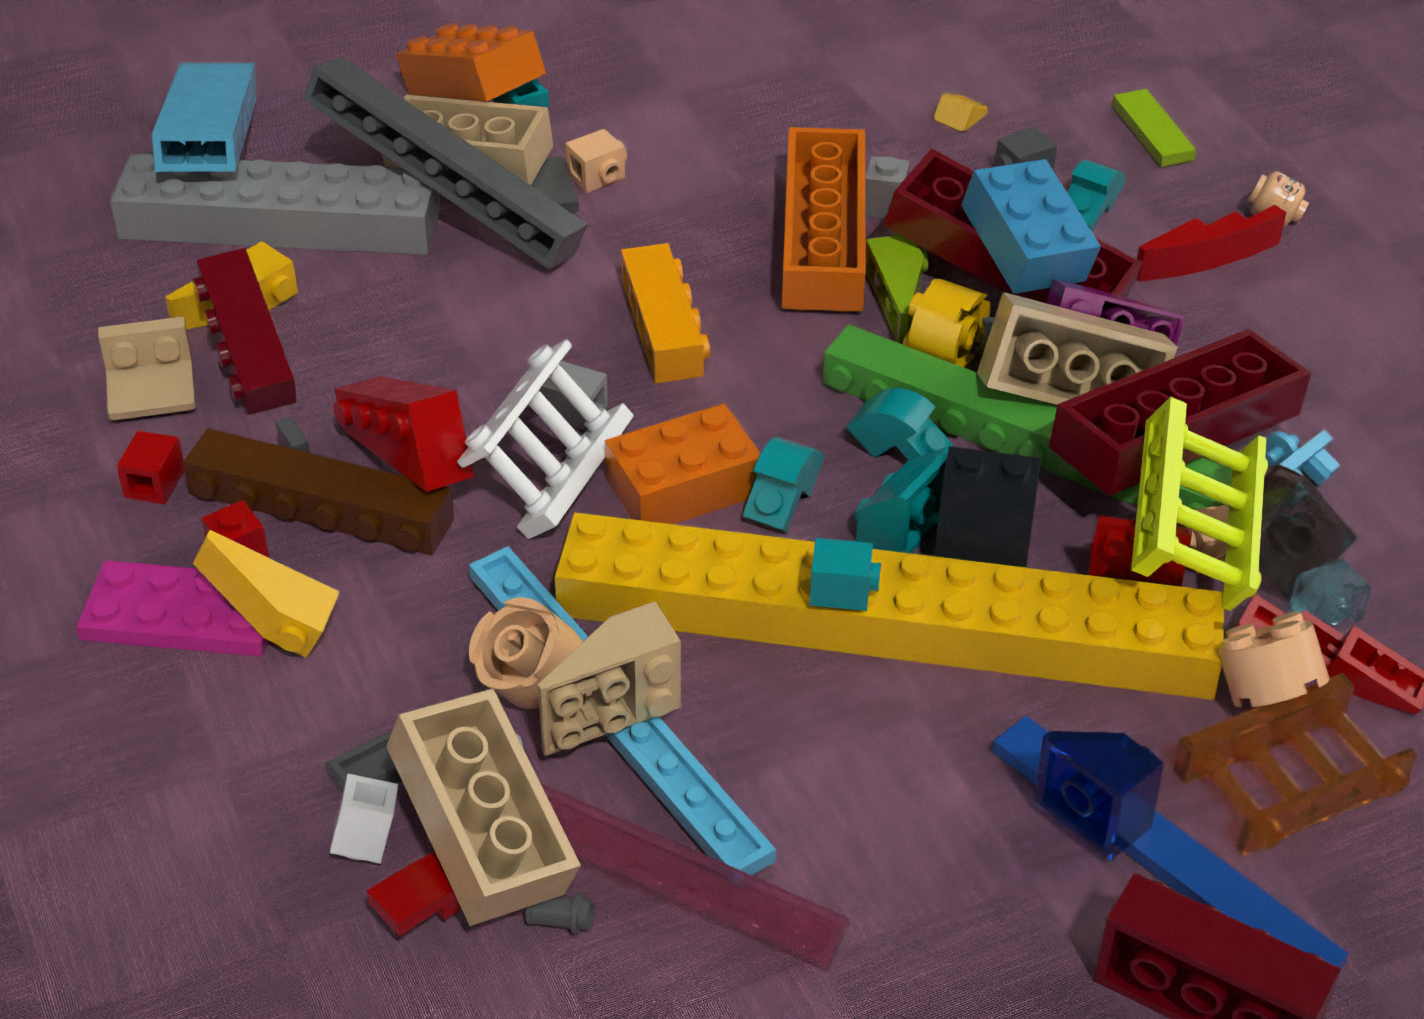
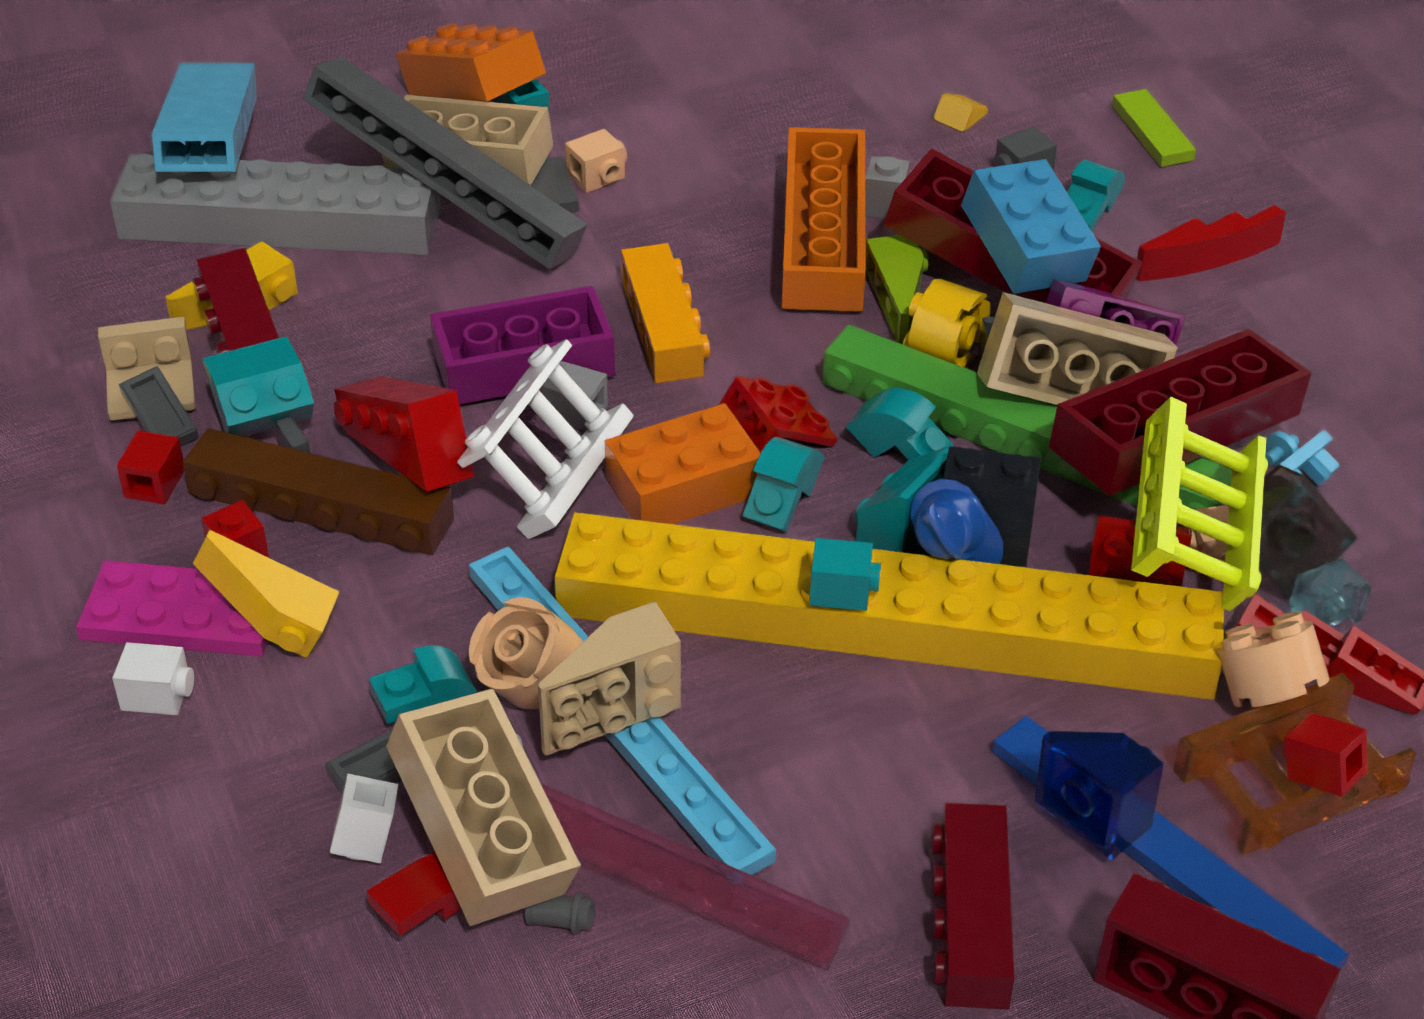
light nougat head [1247,171,1309,228] -> none
none -> white brick [112,642,194,715]
none -> dark grey tile [119,366,199,445]
none -> teal slope [202,336,314,437]
none -> teal brick [369,646,478,724]
none -> magenta brick [430,285,615,404]
none -> red bracket [719,376,838,453]
none -> blue piece [911,479,1004,564]
none -> dark red brick [932,803,1015,1010]
none -> red brick [1282,712,1368,797]

